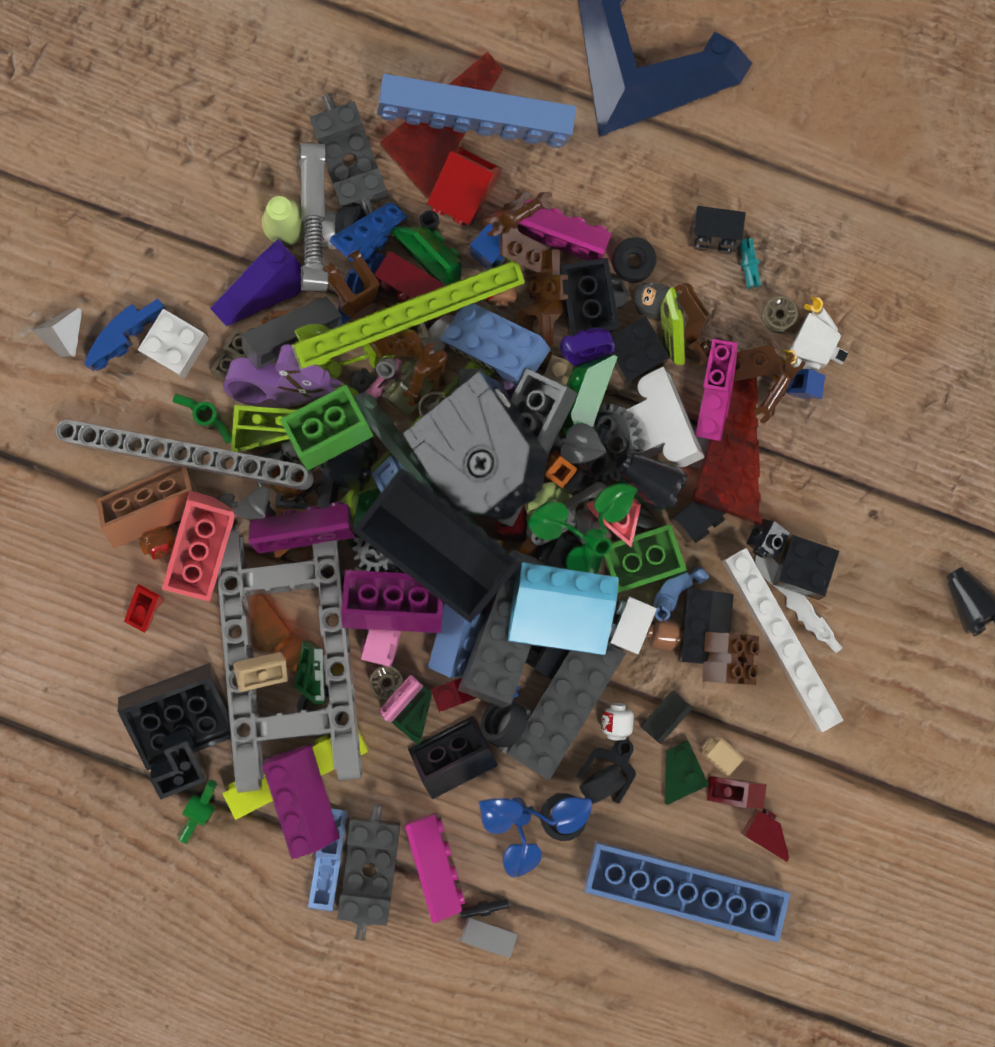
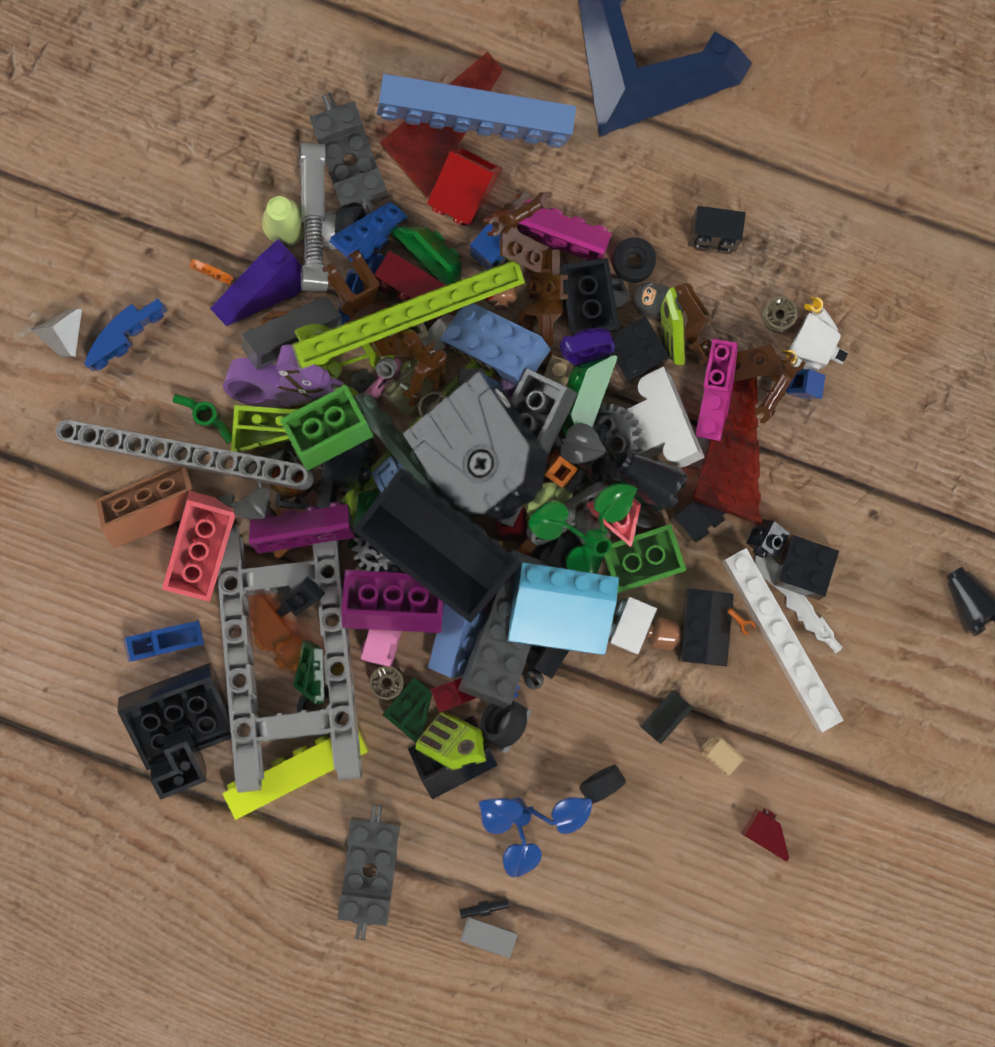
red slope [124,584,164,633] -> none
white brick [138,309,209,379] -> none
clear orange head [139,526,175,560] -> none
green piece [178,780,217,844] -> none
dark tan slope [210,329,248,381] -> none
tan slope [233,652,288,692] -> none
magenta slope [262,745,340,860] -> none
light grey hinge [281,441,298,458] -> none
light blue slope [308,809,348,912] -> none
bright pink slope [378,675,423,722] -> none
dark pink slope [405,813,465,924] -> none
black hinge [420,210,440,231] -> none
dark grey brick [507,643,626,780] -> none
black tyre [541,793,587,841] -> none
black piece [576,739,636,804] -> none
medium blue brick [584,840,791,943] -> none
white head [601,703,634,740] -> none
medium blue arm [654,567,709,621] -> none
dark green wing [664,740,709,805] -> none
reddish brown brick [702,632,759,685] -> none
dark red slope [707,776,767,809] -> none
teal pin [739,238,762,289] -> none
none -> blue slope [123,620,204,663]
none -> orange wheel [189,259,234,285]
none -> black hinge [275,576,325,618]
none -> lime tile [415,711,486,770]
none -> dark grey hinge [524,670,544,690]
none -> orange hand [727,608,756,635]

